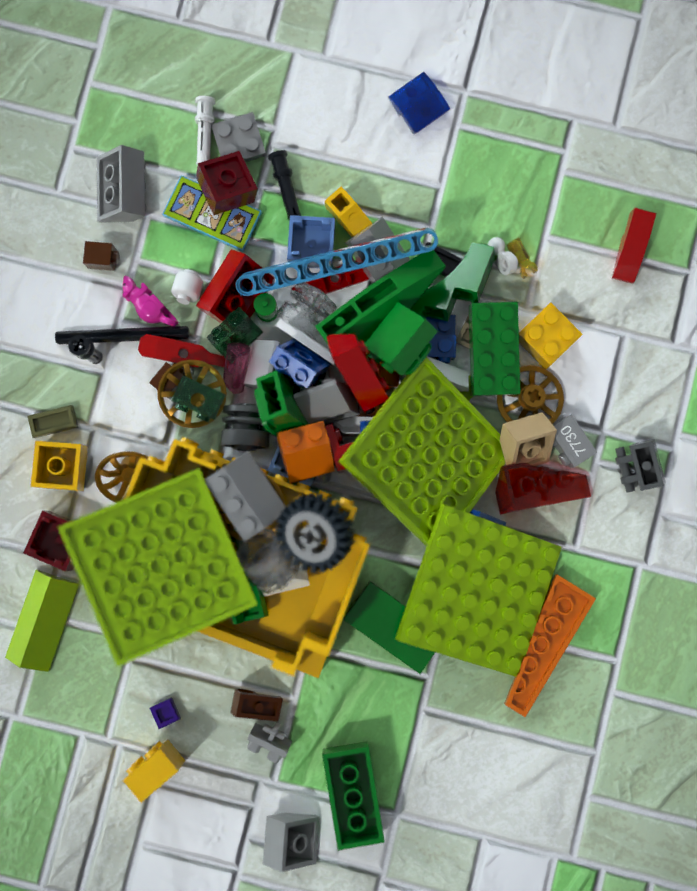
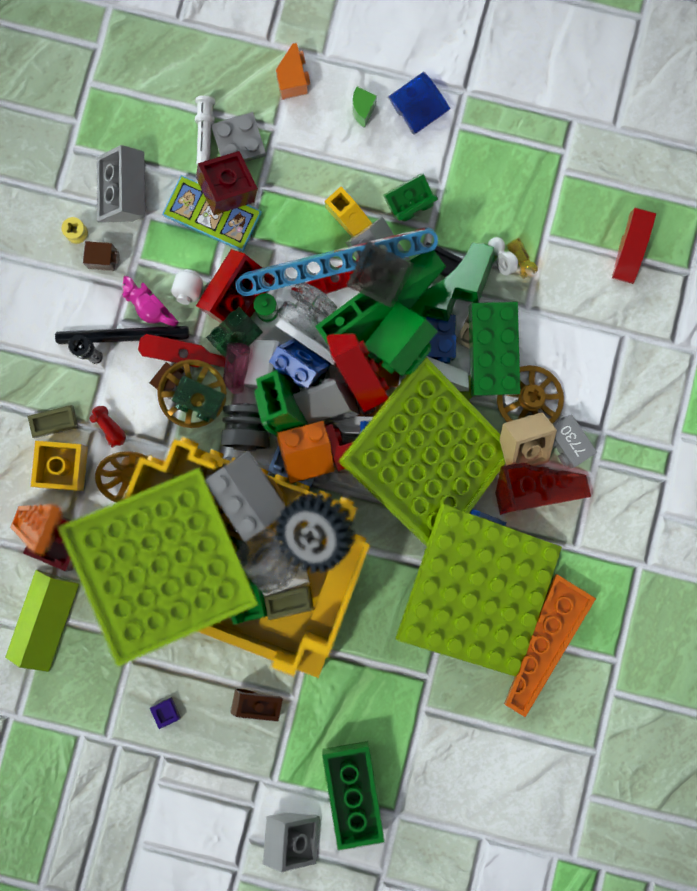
yellow brick [123,740,186,803] -> none
light grey hips [247,721,292,763] -> none
black pin [268,150,301,220] -> none
medium blue container [287,215,335,268] -> none
green brick [344,581,435,674] -> none
yellow brick [519,302,583,369] -> none
dark grey brick [615,439,666,493] -> none
none -> orange wing [10,504,63,555]
none -> light yellow wheel [61,217,88,244]
none -> red piece [89,406,126,447]
none -> olive tile [264,586,315,620]
none -> orange slope [276,43,310,99]
none -> clear smoke brick [347,241,415,307]
none -> bright green brick [353,87,377,128]
none -> green bracket [383,173,438,222]

